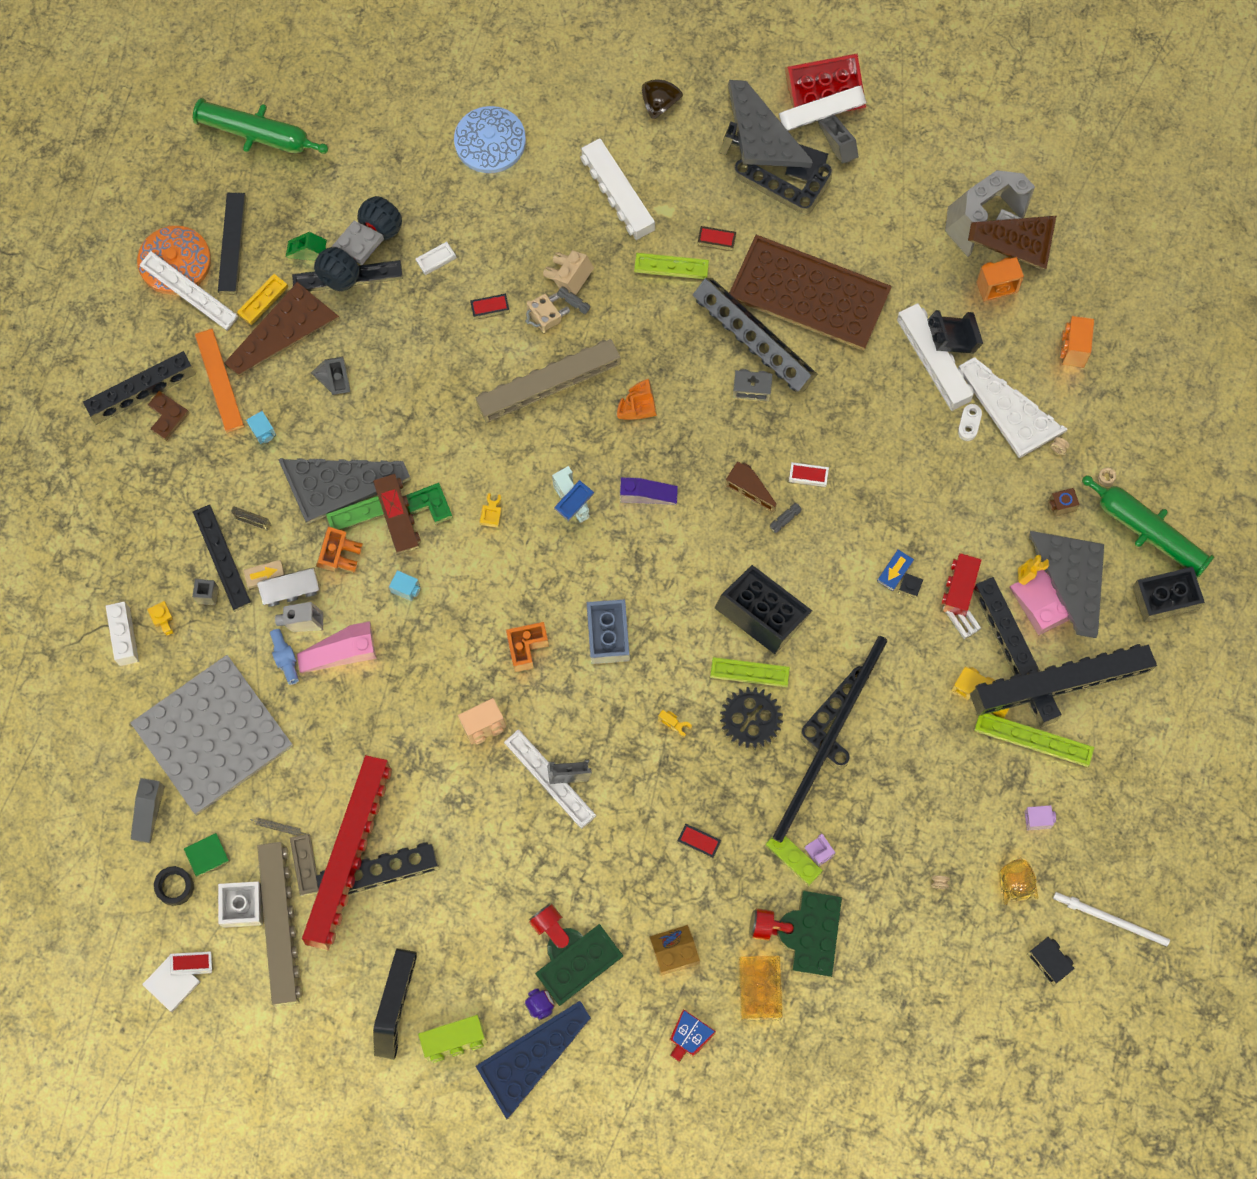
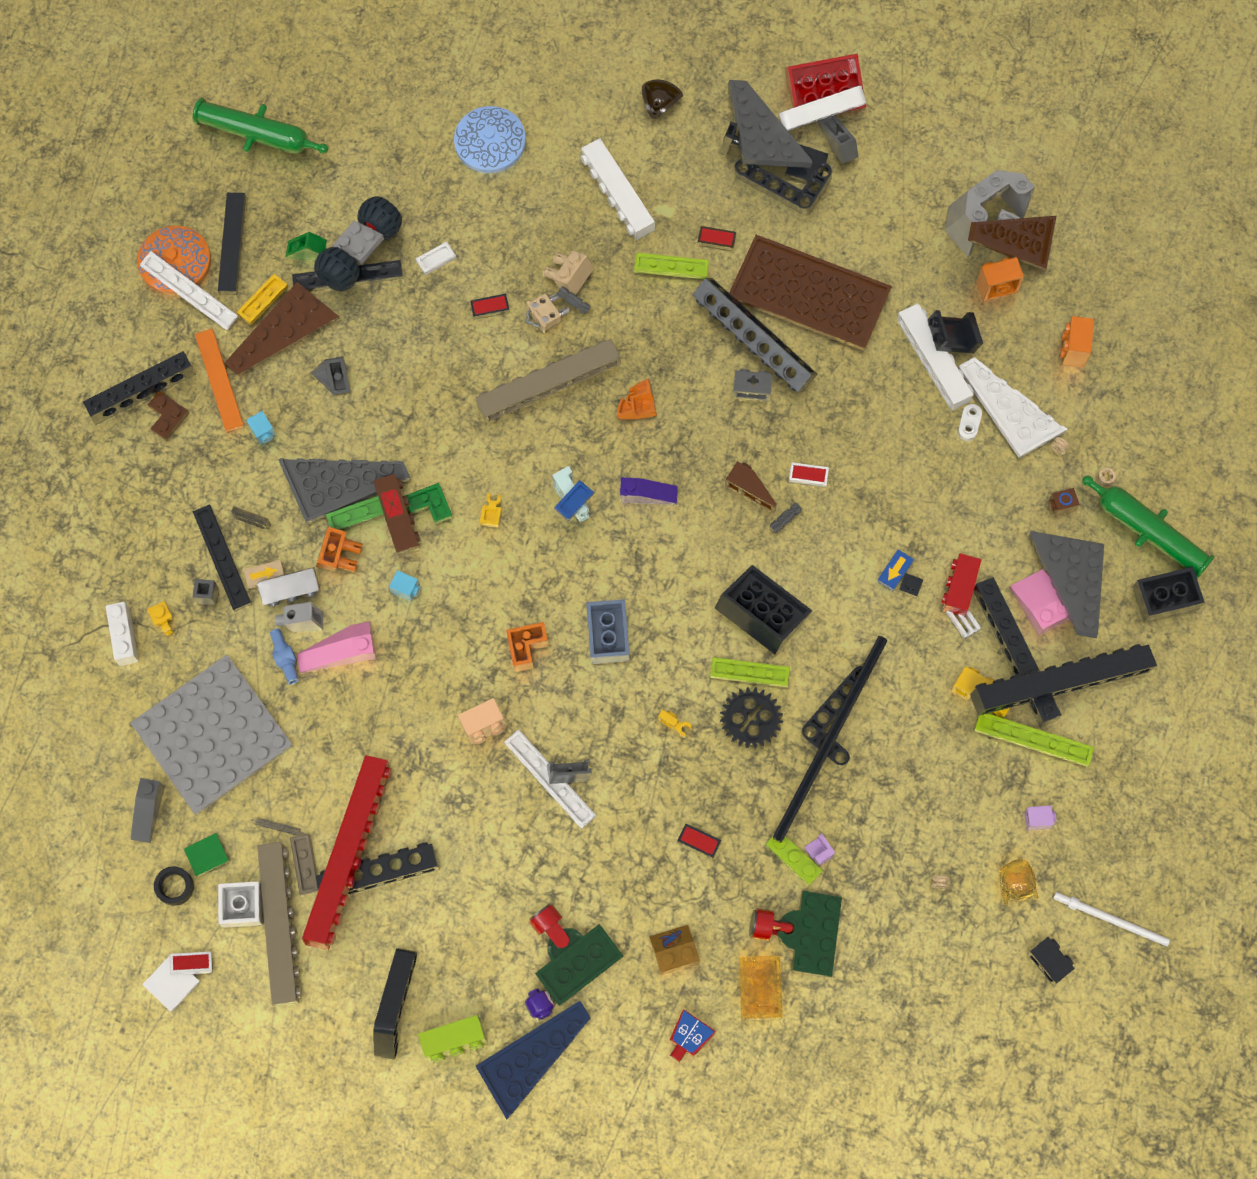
yellow plate [1018,555,1049,585] -> none

